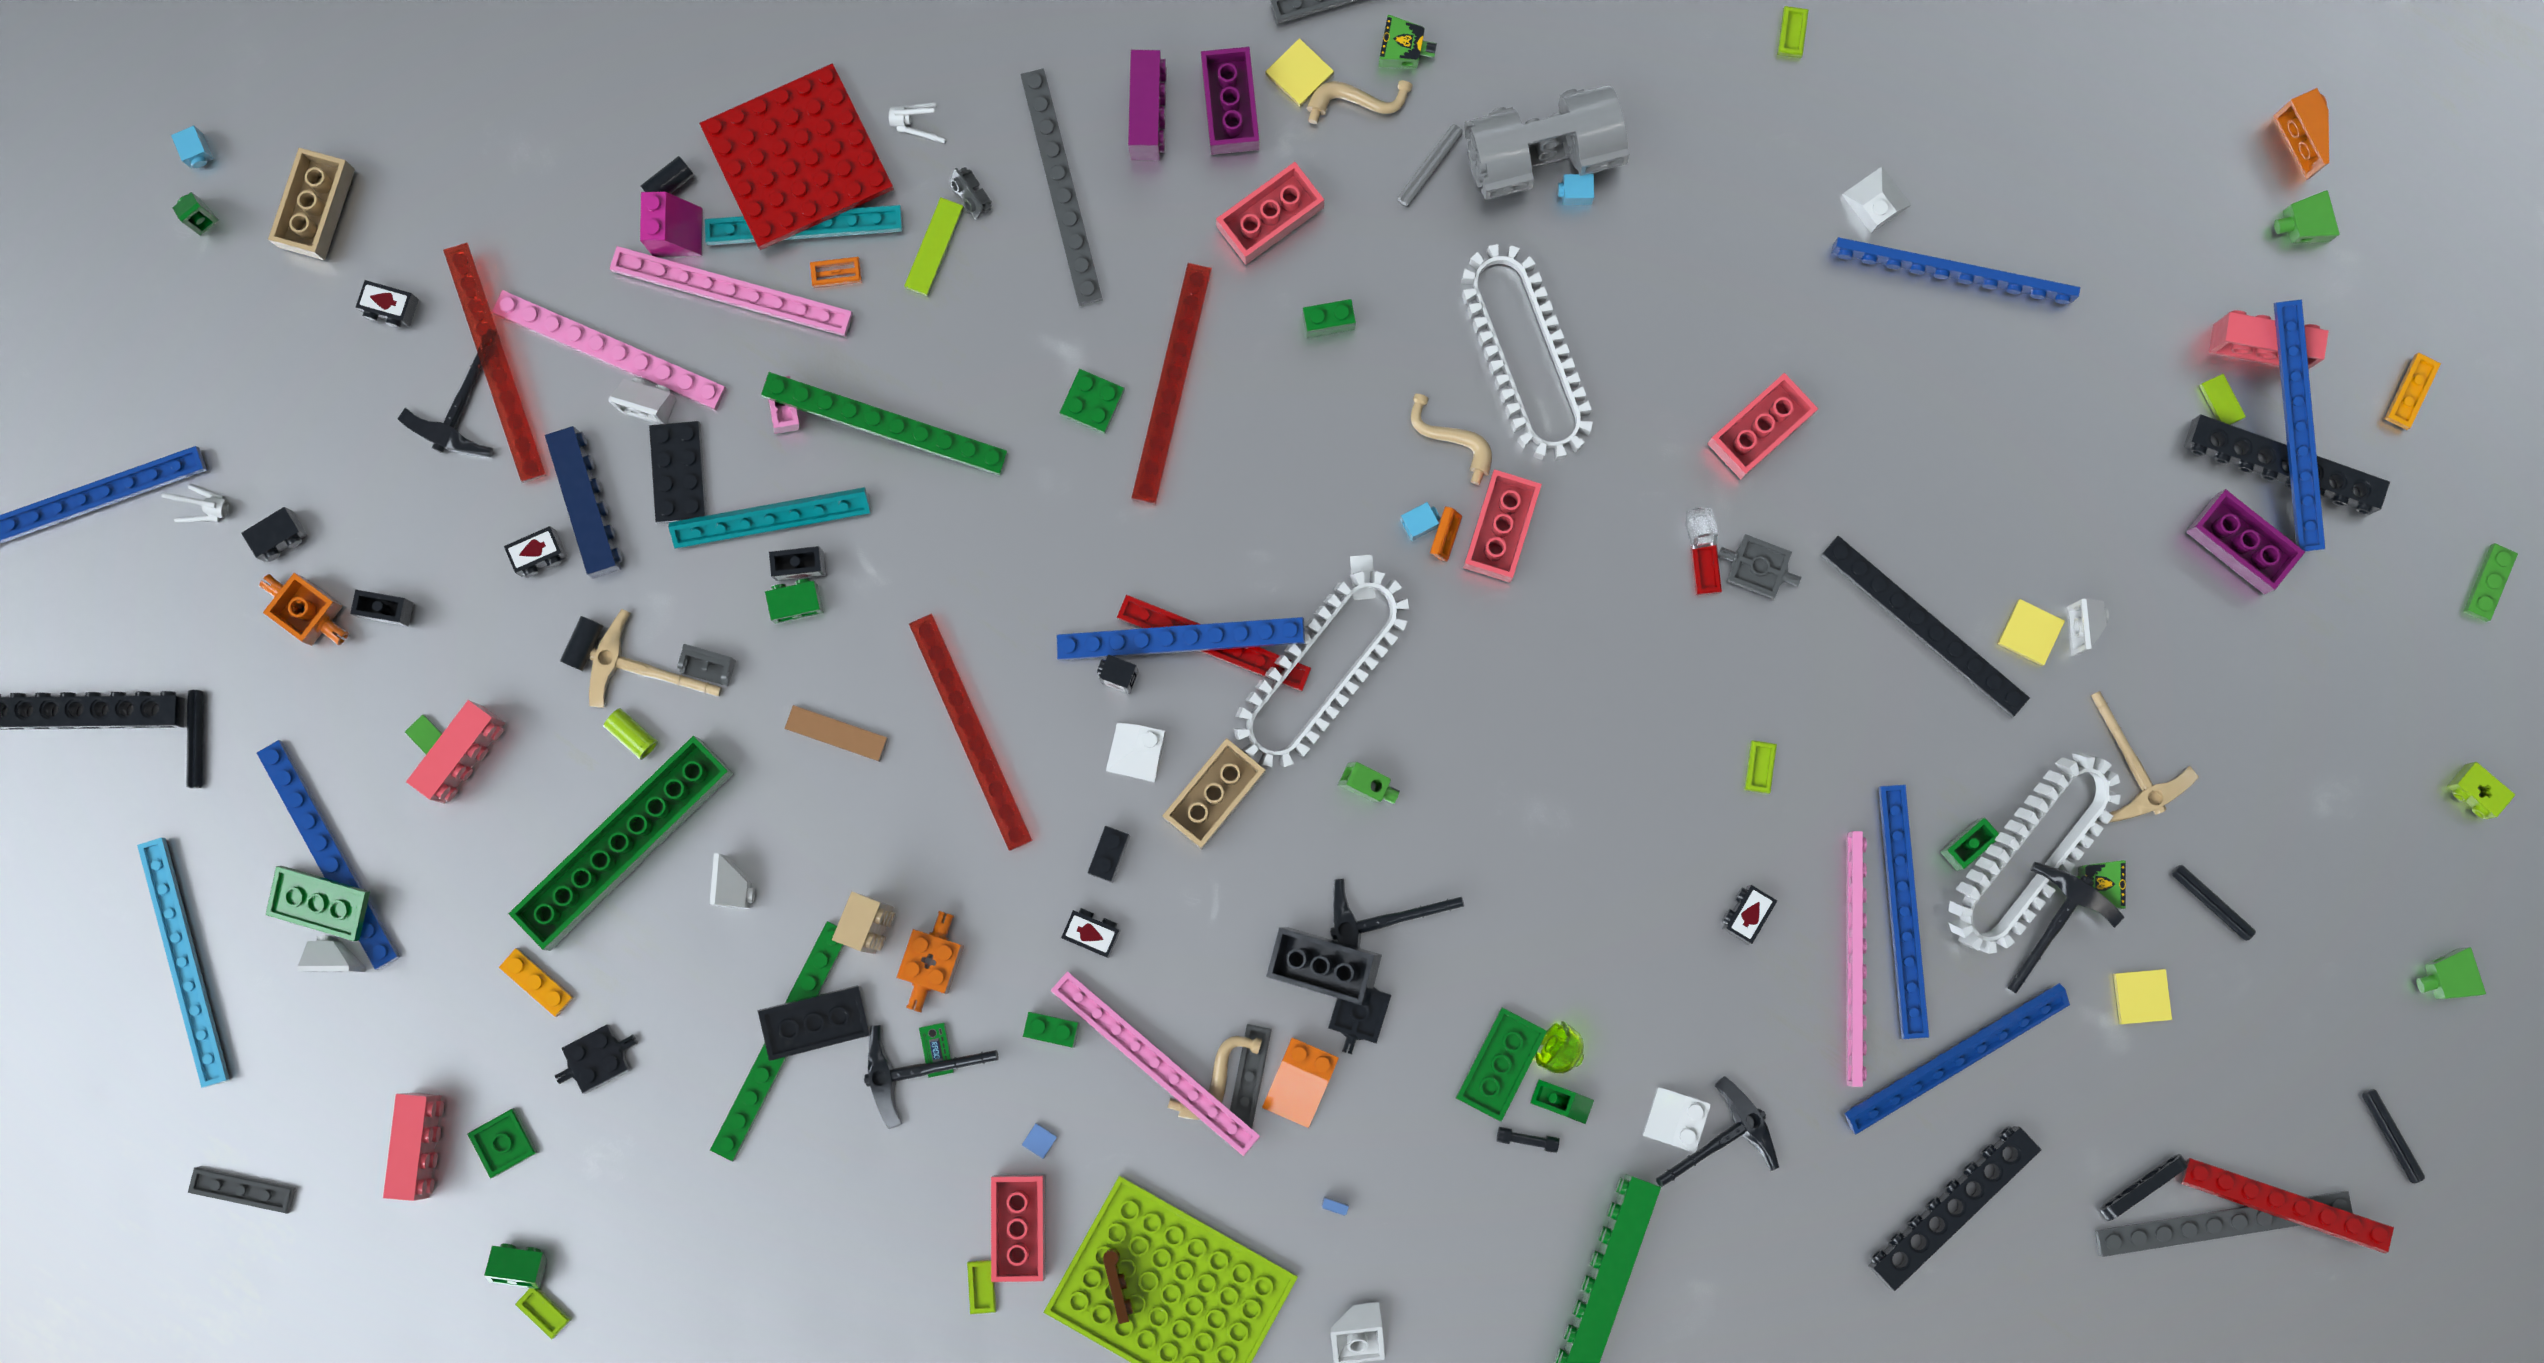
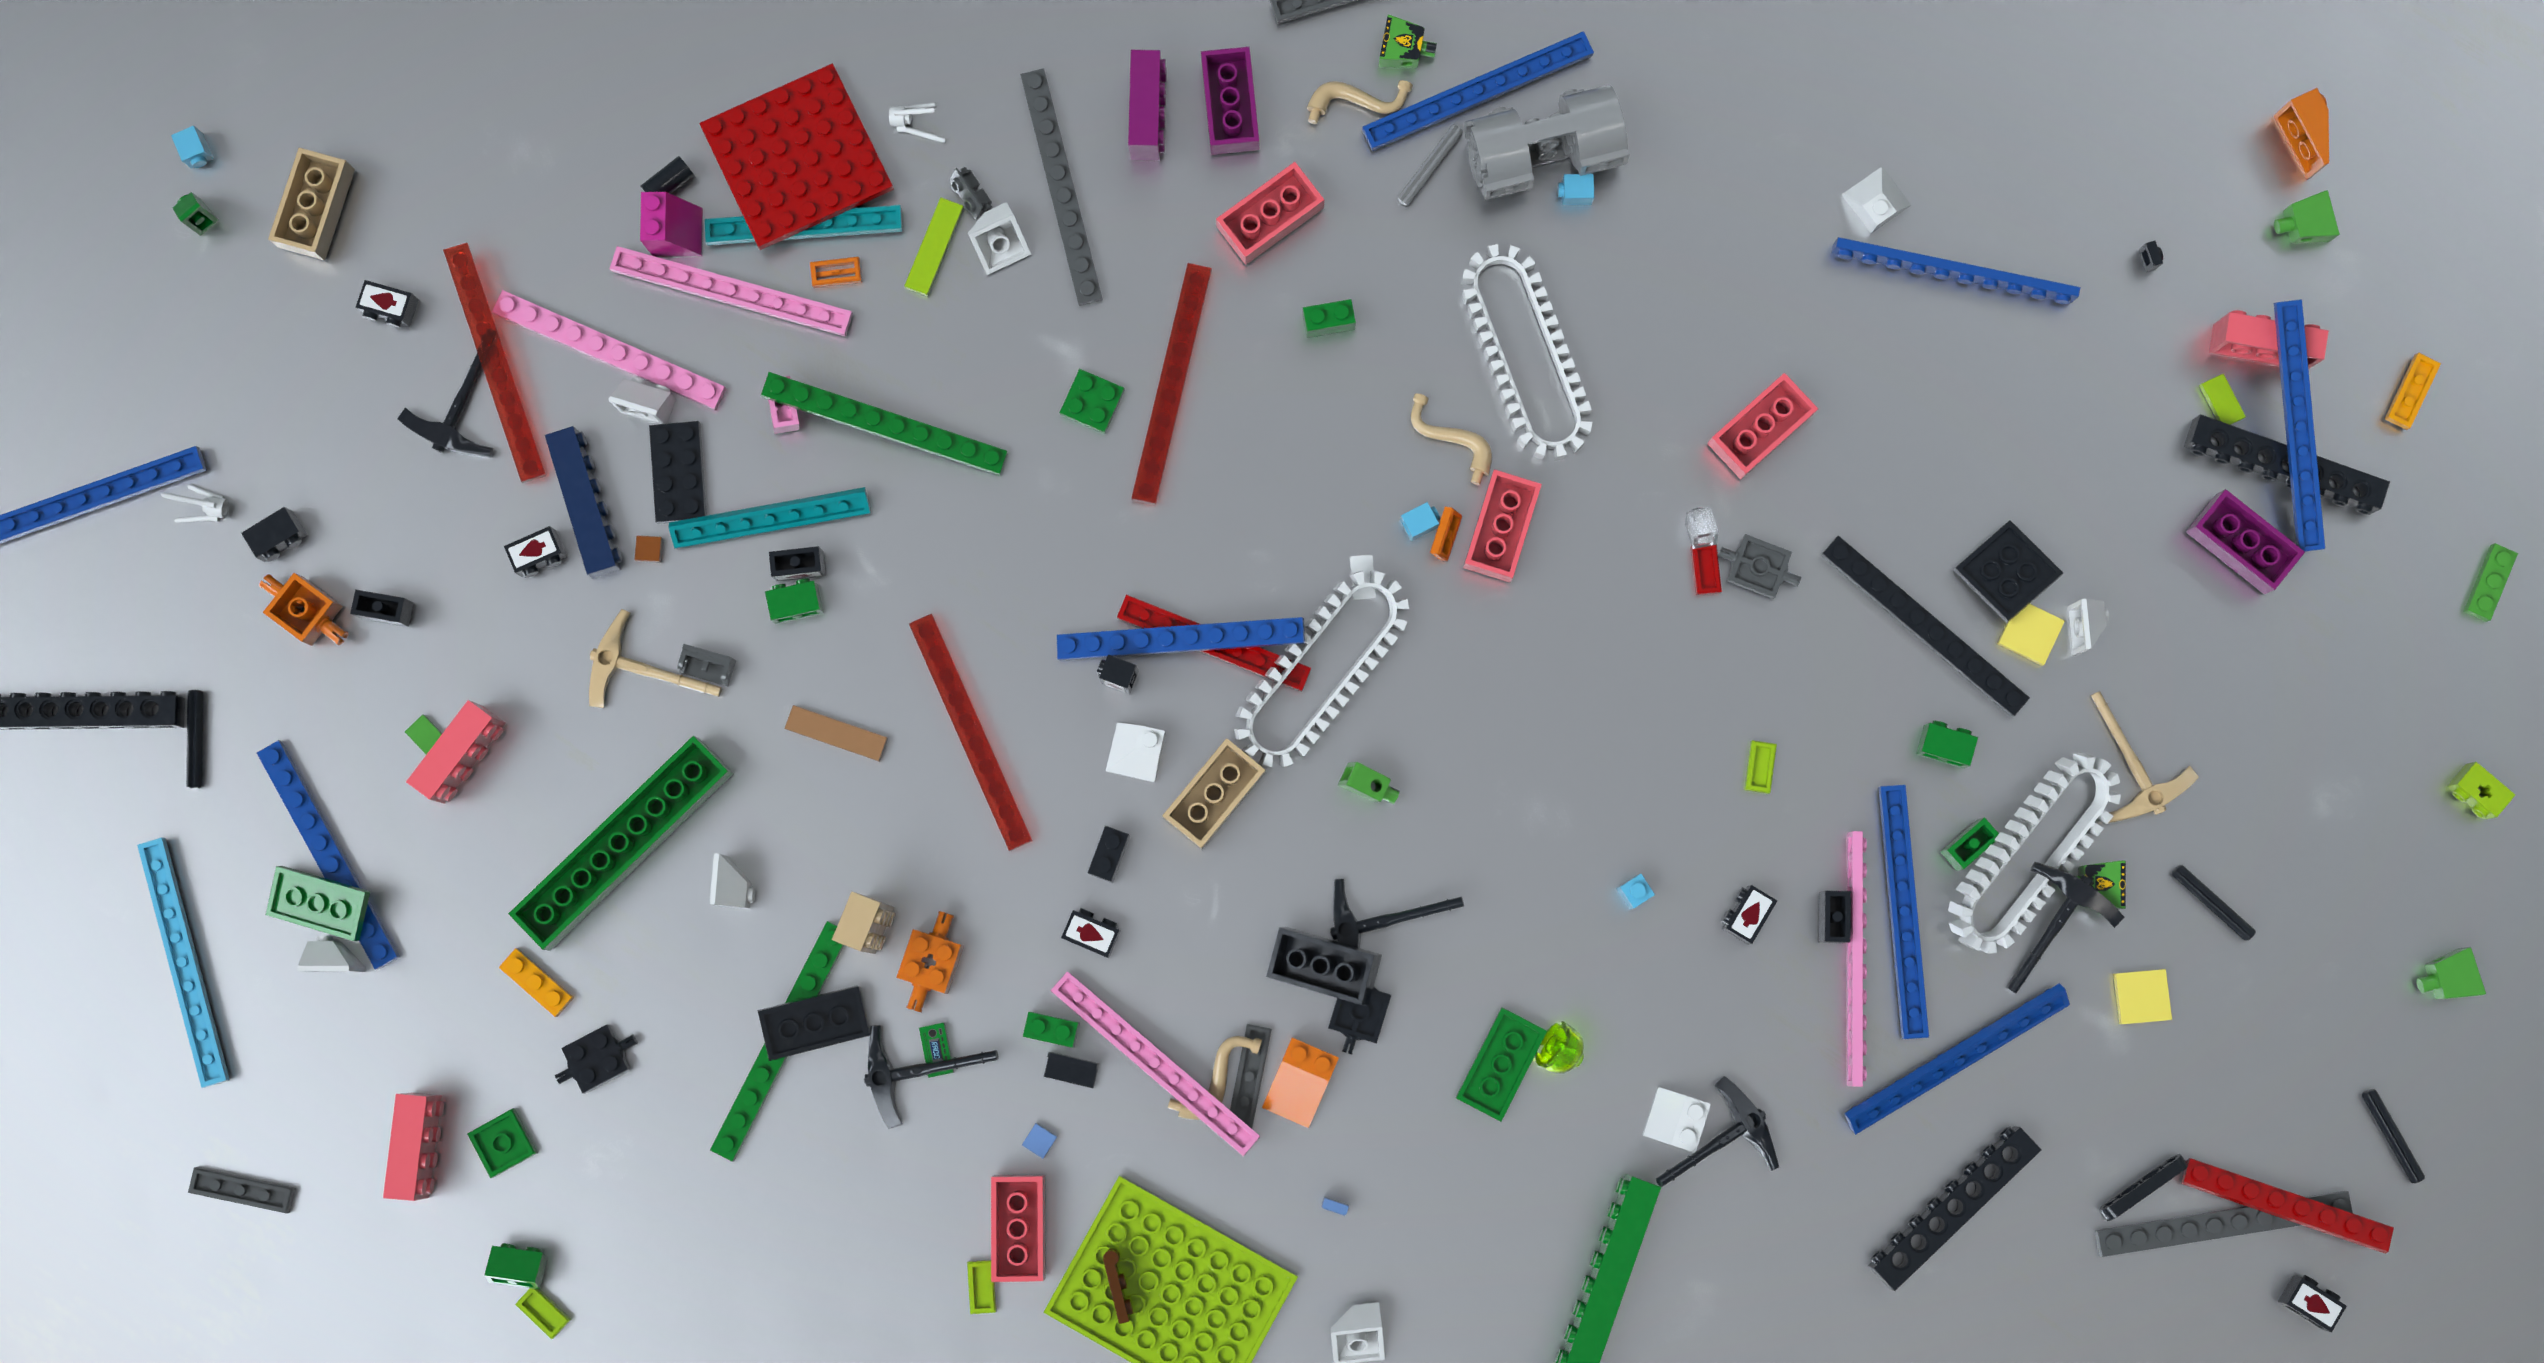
black pin [560,616,604,671] -> none
lime pin [603,708,658,760] -> none
light yellow tile [1265,38,1334,107] -> none
black bar [1496,1127,1560,1153] -> none
green slope [1530,1079,1594,1124] -> none
lime tile [1777,6,1809,58] -> none
none -> dark orange tile [634,536,663,563]
none -> white slope [968,202,1031,275]
none -> black panel [1044,1052,1100,1088]
none -> blue plate [1362,31,1594,151]
none -> medium azure brick [1616,874,1655,910]
none -> black brick [1819,891,1851,943]
none -> green brick [1916,721,1978,768]
none -> black plate [1954,520,2063,623]
none -> black plate [2139,241,2163,273]
none -> brick [2278,1275,2347,1333]

